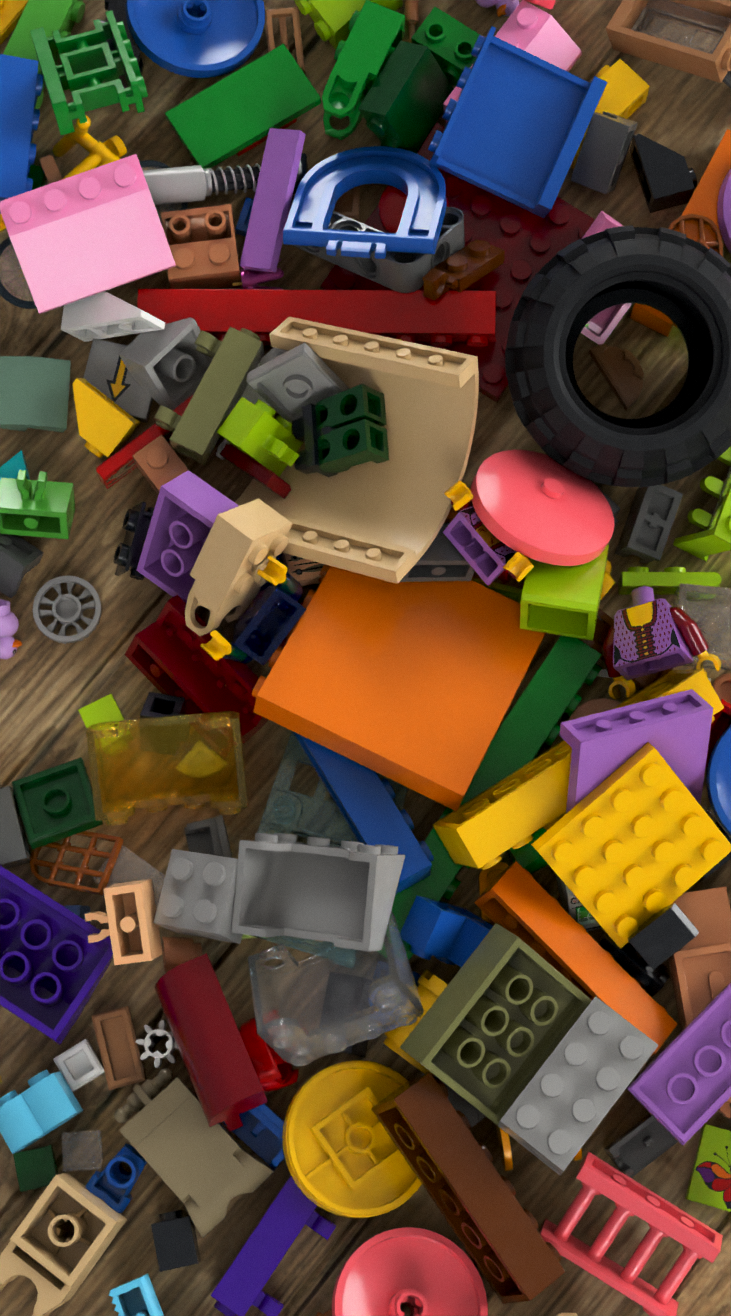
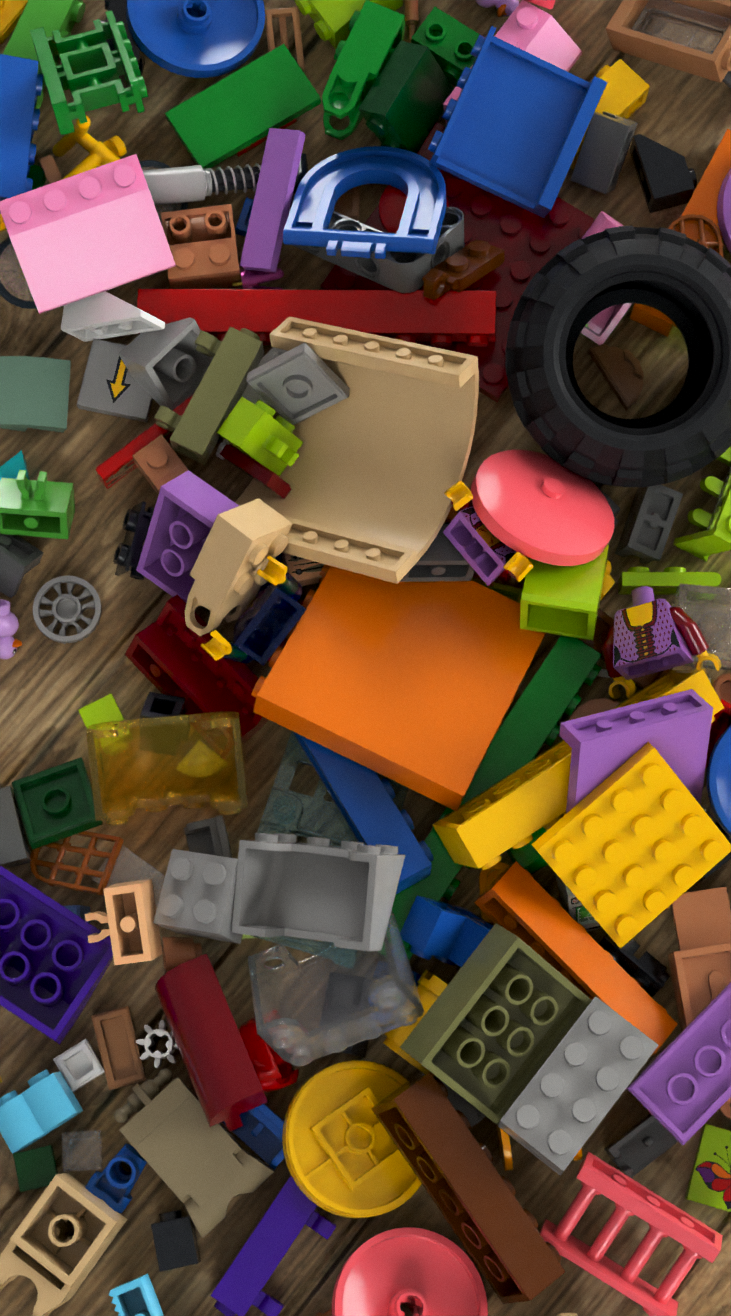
yellow slope [72,378,140,458] -> none
dark green hips [292,384,389,477] -> none
black slope [628,903,699,970] -> none

